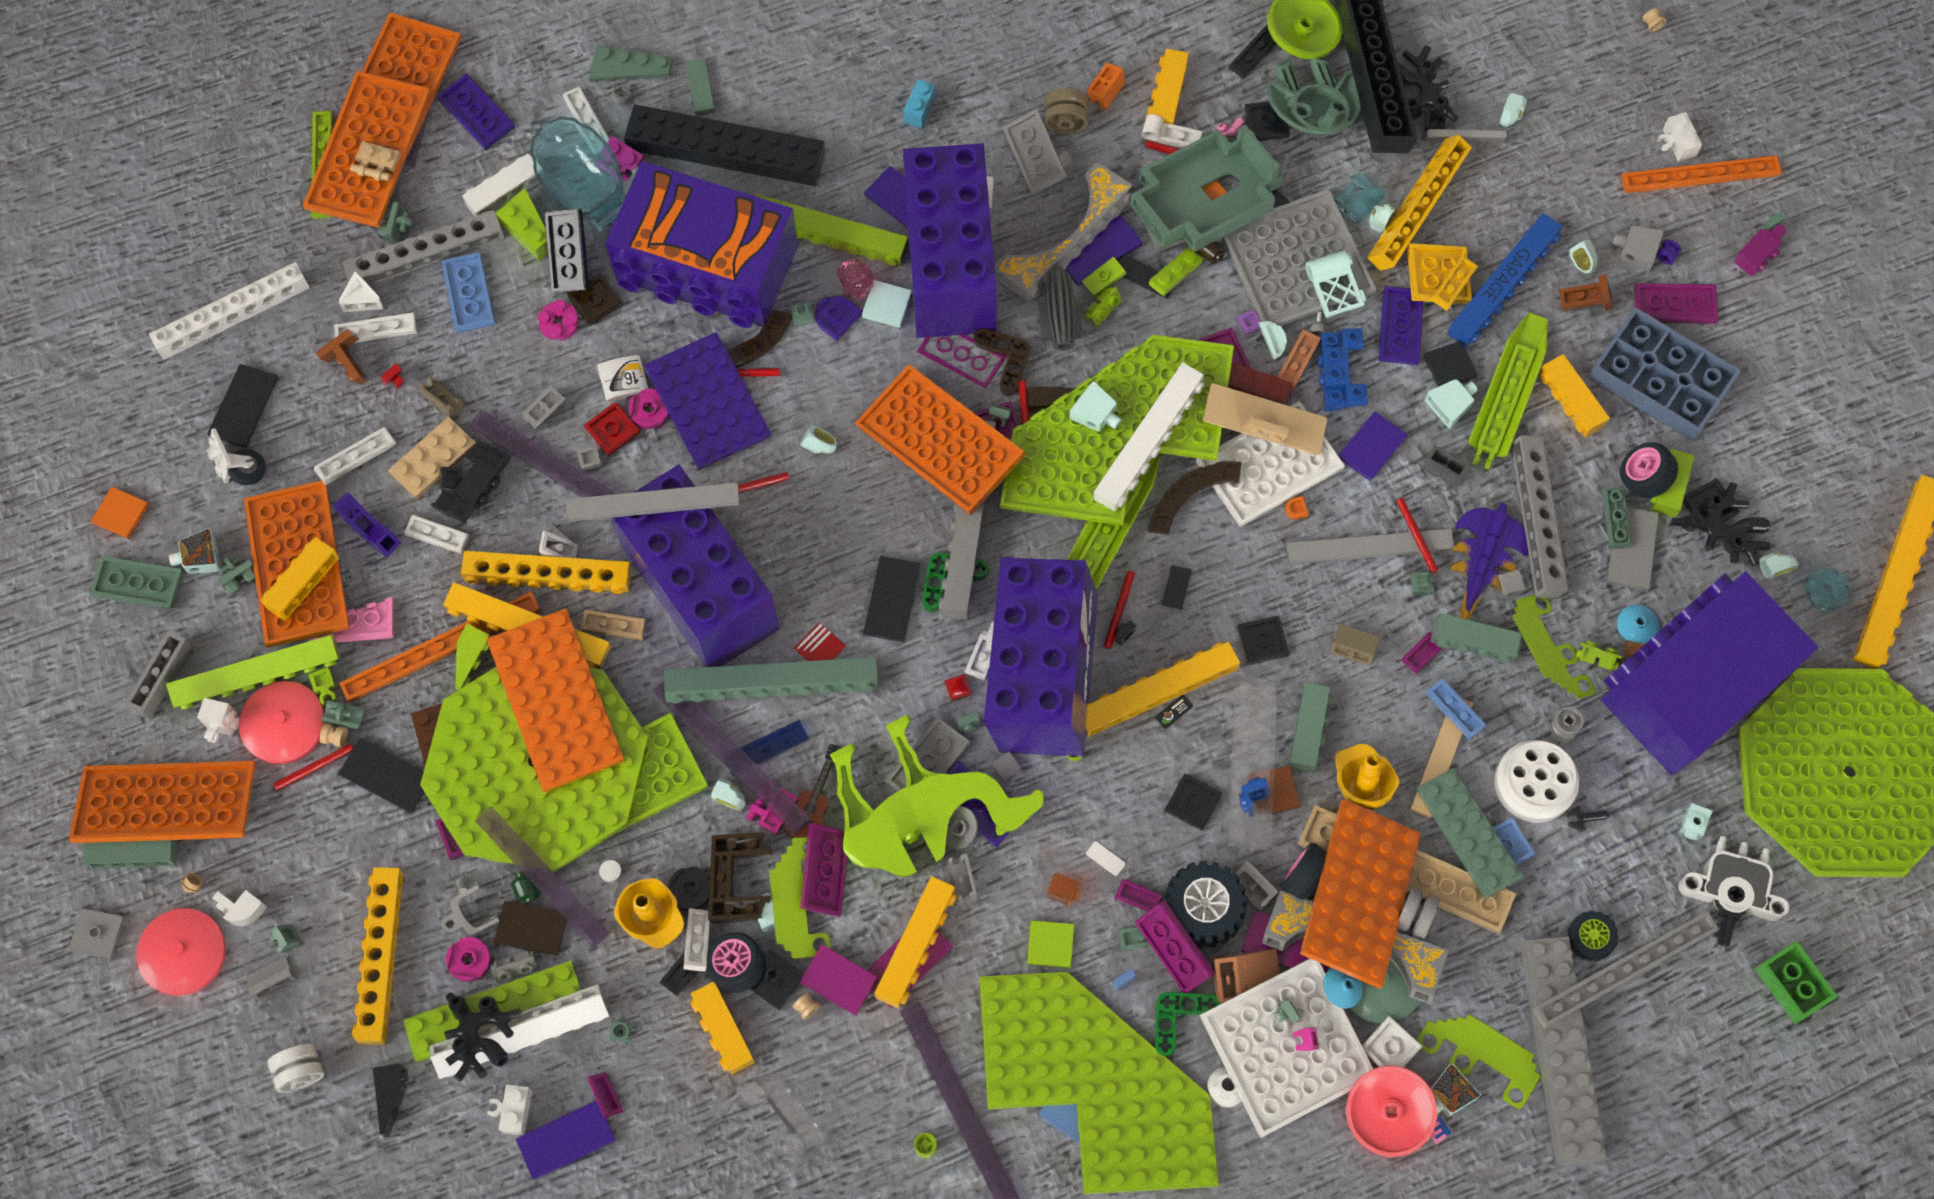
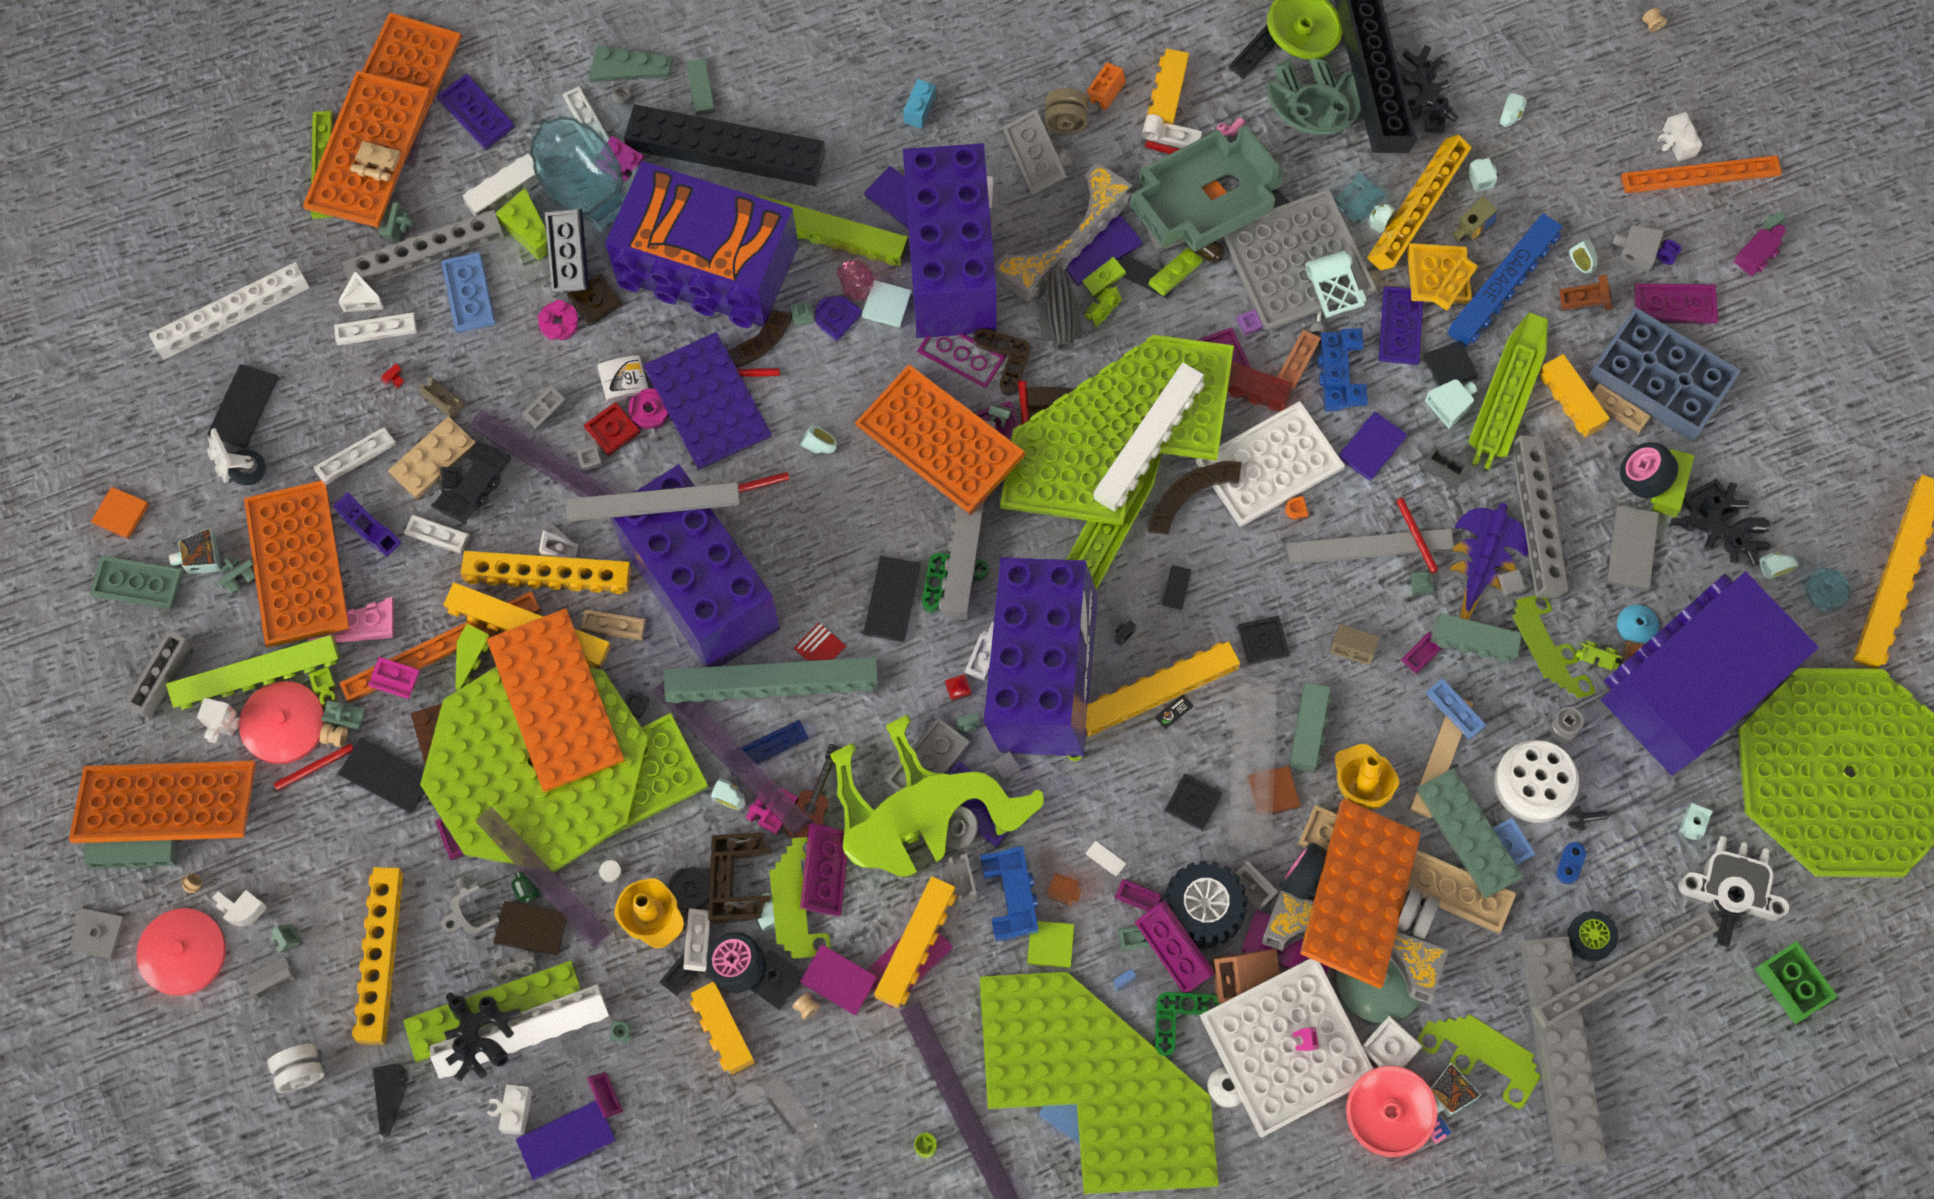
yellow brick [261,537,339,621] -> none
dark orange bracket [316,329,368,385] -> none
dark pink plate [446,937,491,982] -> none
light aqua torso [1070,381,1122,432] -> none
red bar [1103,571,1135,649] -> none
tan bracket [1203,383,1327,456] -> none
blue bracket [1238,777,1269,817] -> none
black plate [1244,101,1290,141] -> none
light aqua tile [1258,321,1287,360] -> none
sand green tile [1275,997,1301,1024] -> none
medium azure dish [1323,968,1363,1009] -> none
light grey tile [1424,129,1507,142] -> none
sand green tile [1602,488,1632,549] -> none
none -> dark pink plate [368,657,420,700]
none -> black plate [624,689,650,718]
none -> blue bracket [980,846,1038,942]
none -> olive torso [1452,196,1497,242]
none -> light aqua brick [1467,158,1497,192]
none -> blue plate [1556,842,1586,885]
none -> tan tile [1592,383,1651,434]

